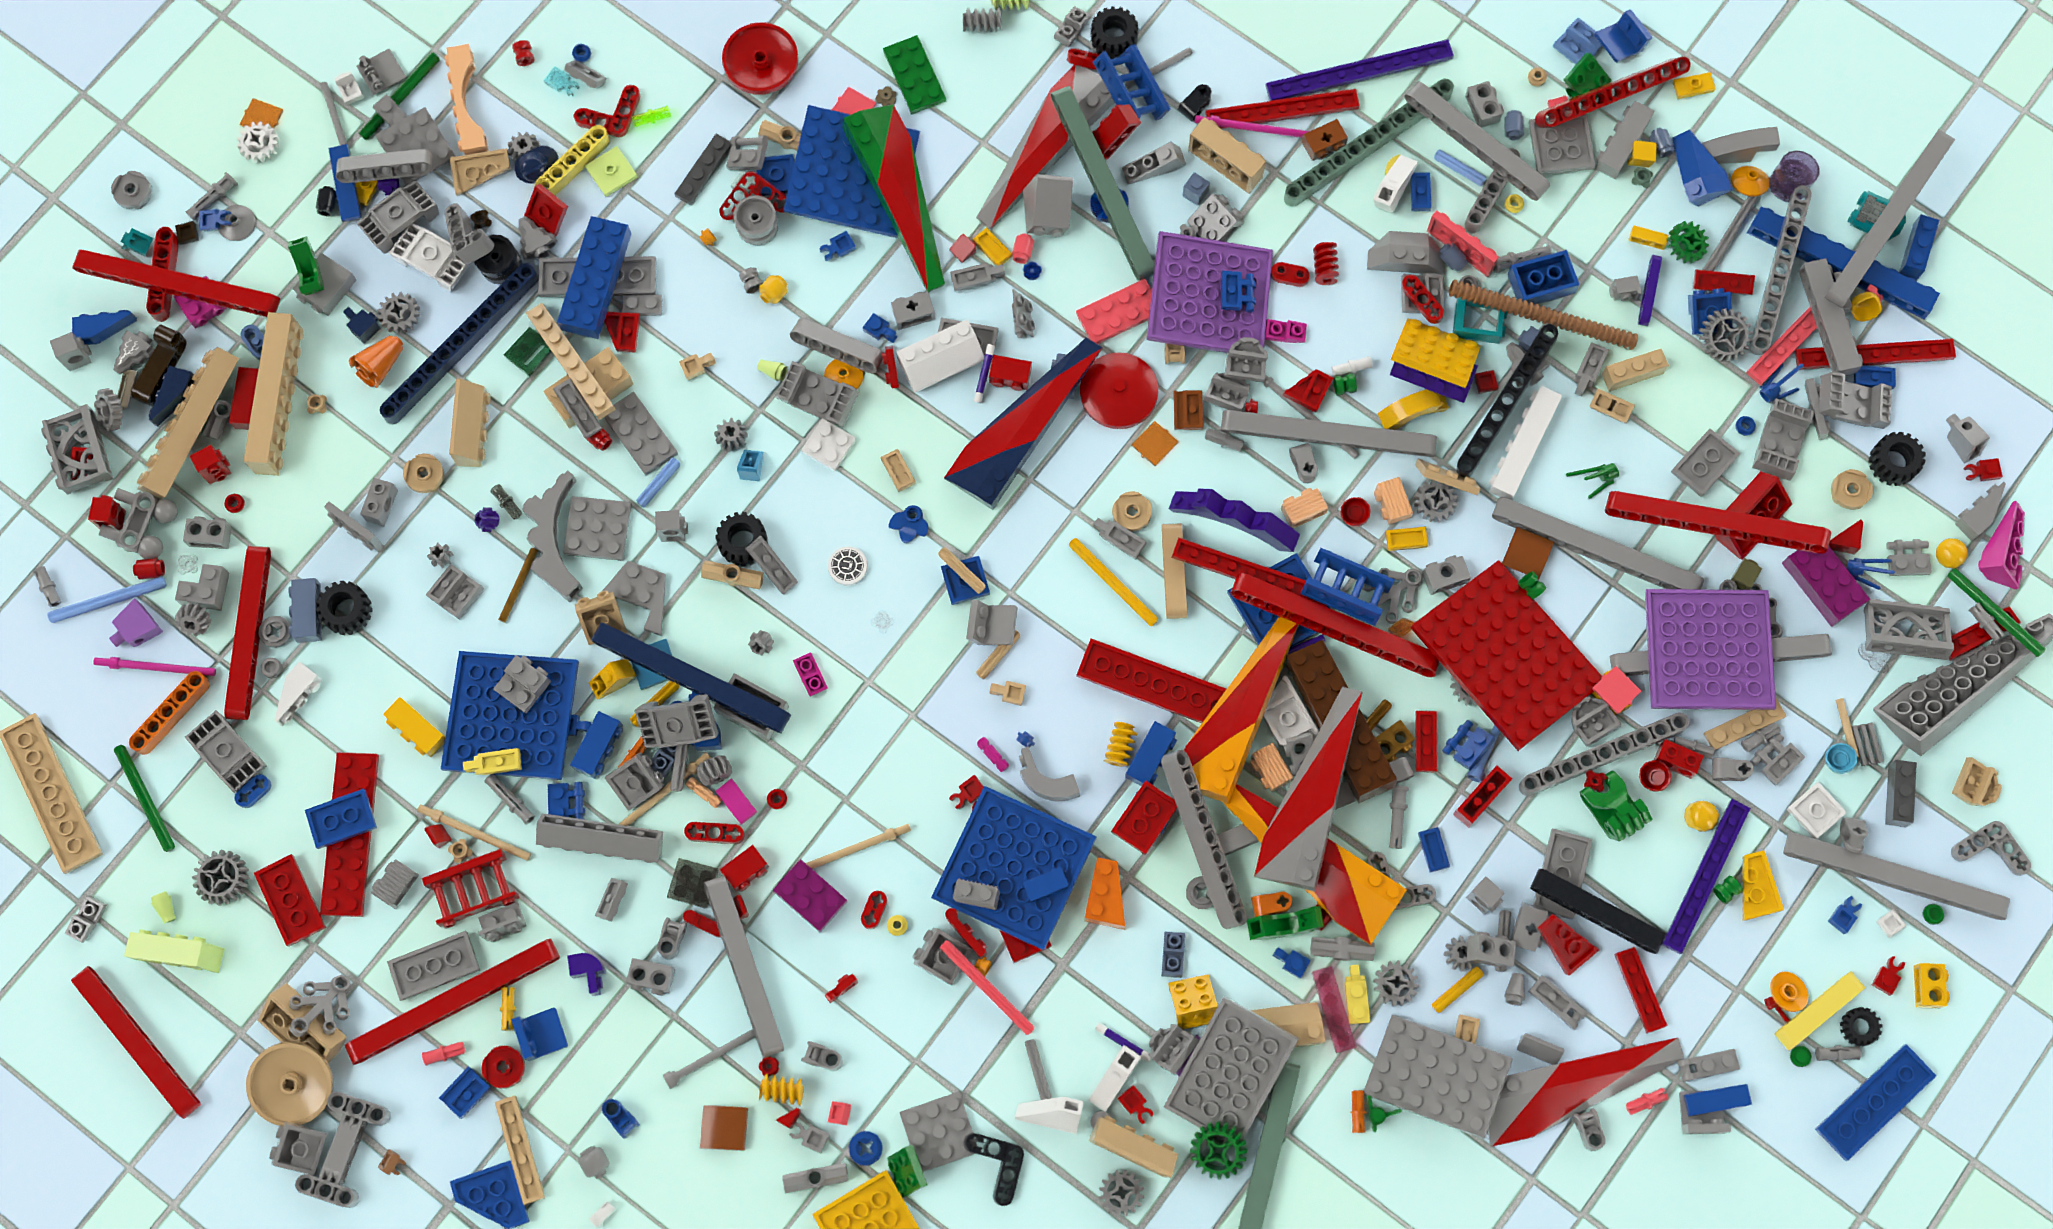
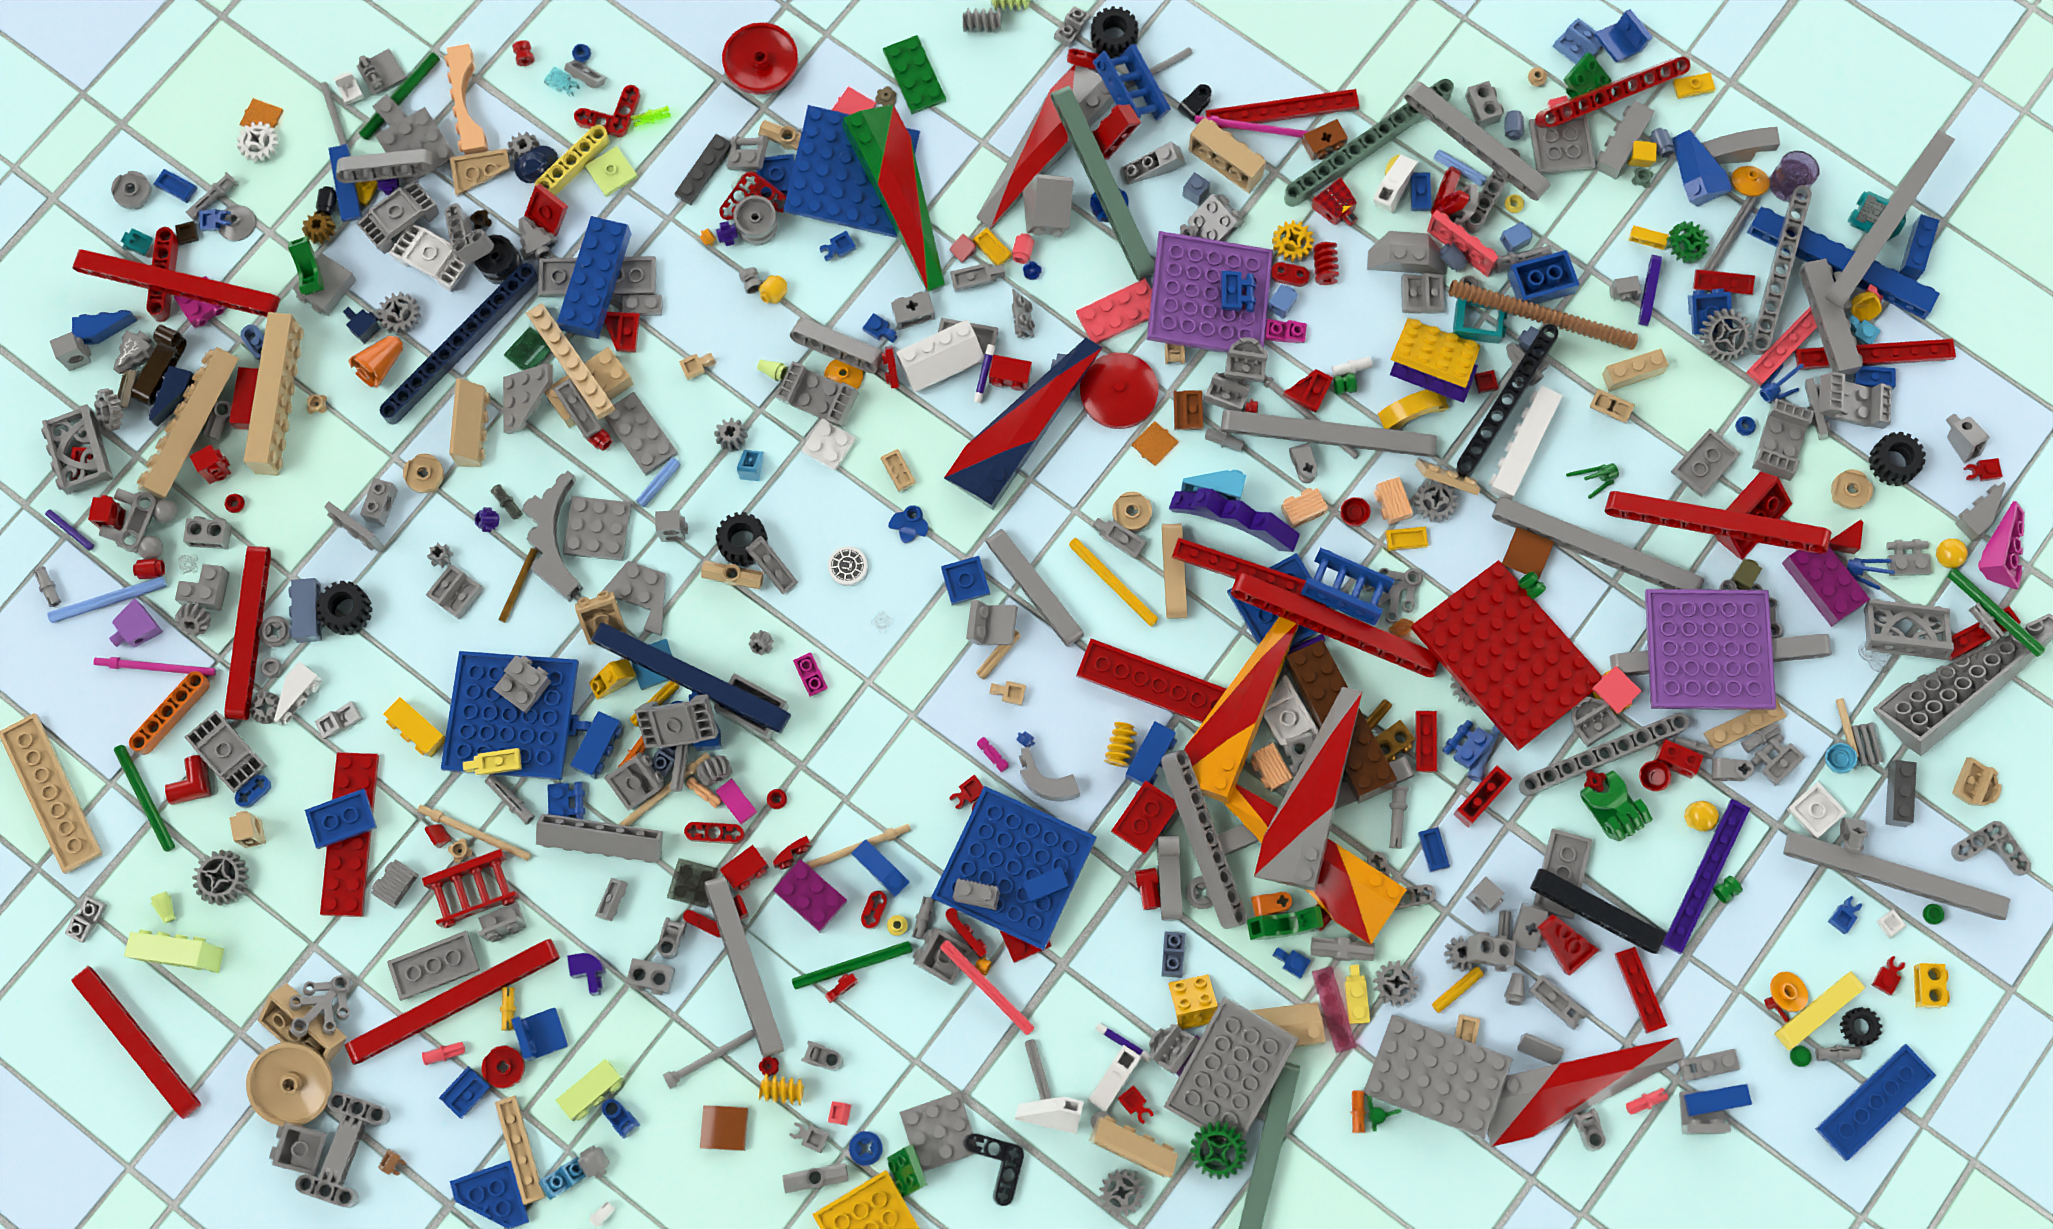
red plate [254,854,326,947] -> none
red slope [776,1108,801,1129] -> none
tan axle [938,547,986,594] -> none
orange wedge [1084,857,1126,930] -> none
dark purple plate [1265,39,1454,101] -> none
red beam [1402,275,1444,324] -> none
light grey brick [1422,555,1471,595] -> none
light grey hinge [1574,342,1609,396] -> none
yellow wing [1742,850,1784,921] -> none
none -> dark purple bar [45,509,94,551]
none -> blue tile [153,169,197,203]
none -> red brick [165,755,212,805]
none -> tan brick [229,811,266,848]
none -> light grey gear [249,692,280,724]
none -> pearl gold gear [302,211,336,245]
none -> light grey slope [314,701,364,739]
none -> light grey plate [503,363,553,434]
none -> dark azure slope [538,1157,586,1200]
none -> yellowish green brick [555,1059,624,1121]
none -> dark purple gear [716,221,738,246]
none -> red slope [773,835,811,870]
none -> green axle [792,941,912,990]
none -> blue slope [851,839,910,898]
none -> light grey pin [912,896,935,940]
none -> light grey beam [985,529,1084,647]
none -> red piece [1135,867,1161,910]
none -> light grey beam [1157,836,1183,920]
none -> medium azure slope [1181,470,1247,500]
none -> medium blue brick [1268,284,1298,319]
none -> yellow gear [1272,220,1314,262]
none -> red torso [1311,177,1358,226]
none -> red beam [1431,166,1469,216]
none -> light grey slope [1448,184,1479,225]
none -> medium blue brick [1499,221,1533,253]
none -> medium azure plate [1848,315,1881,344]

